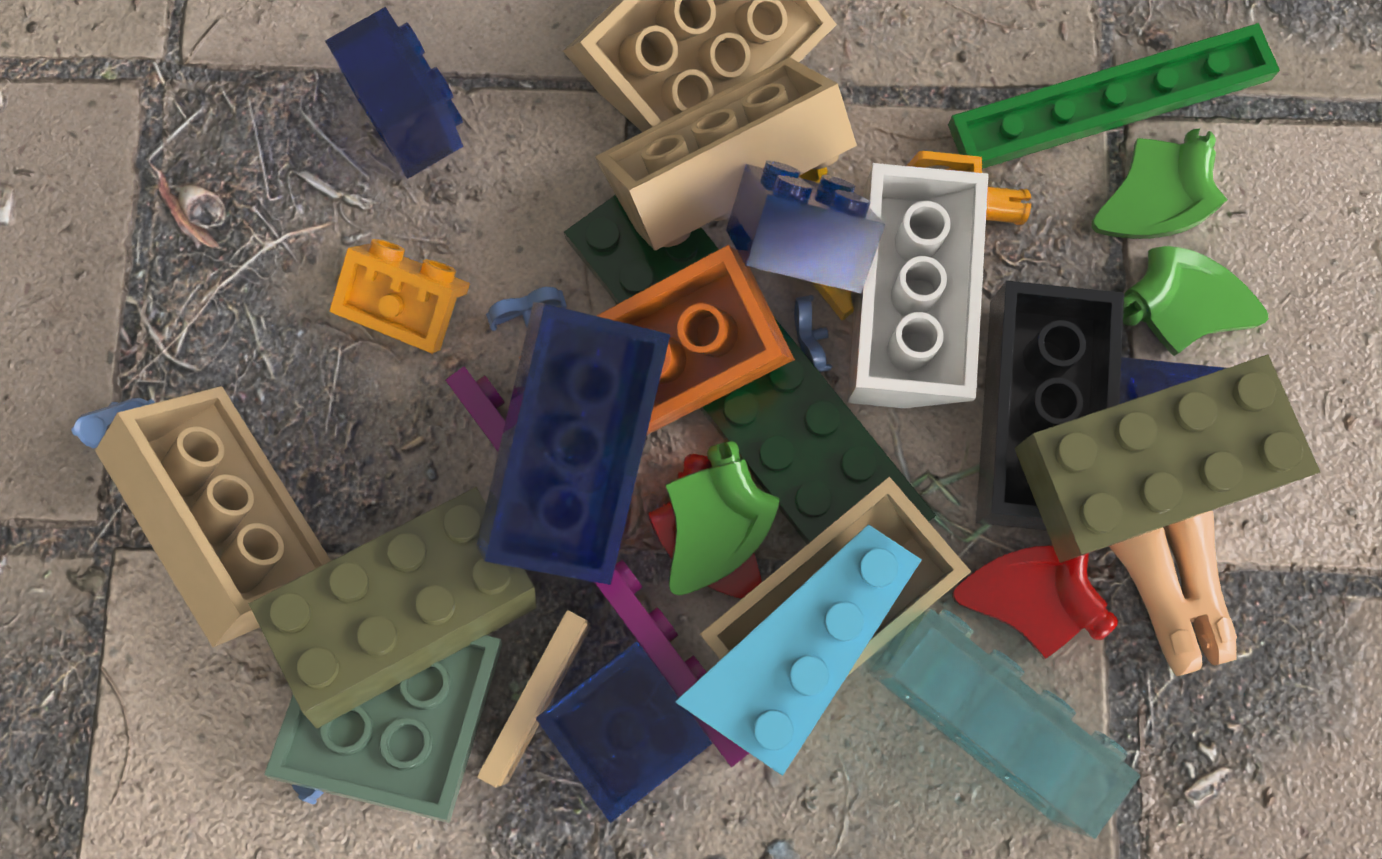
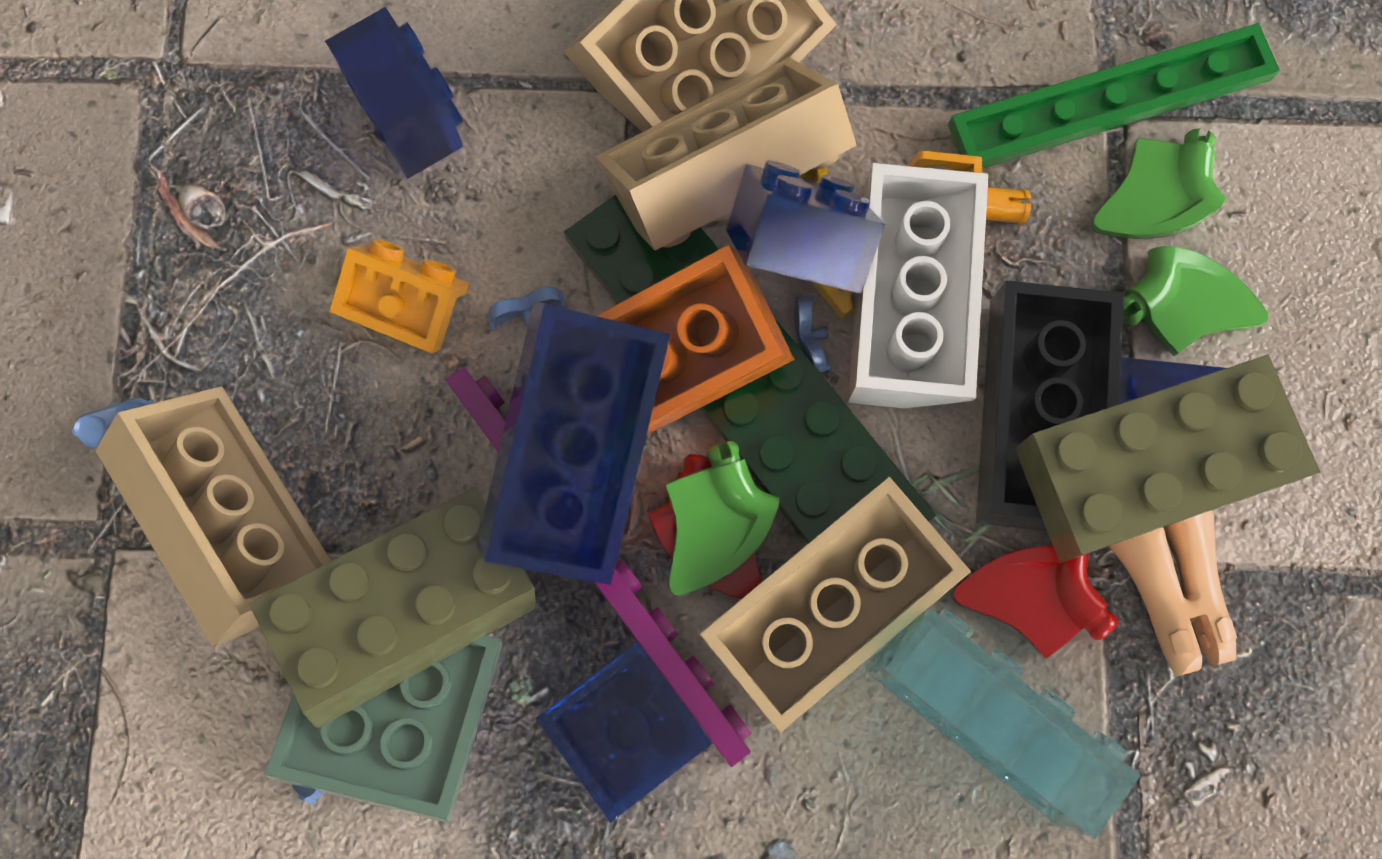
tan tile [477,610,591,788] -> none
medium azure wing [675,524,922,776] -> none

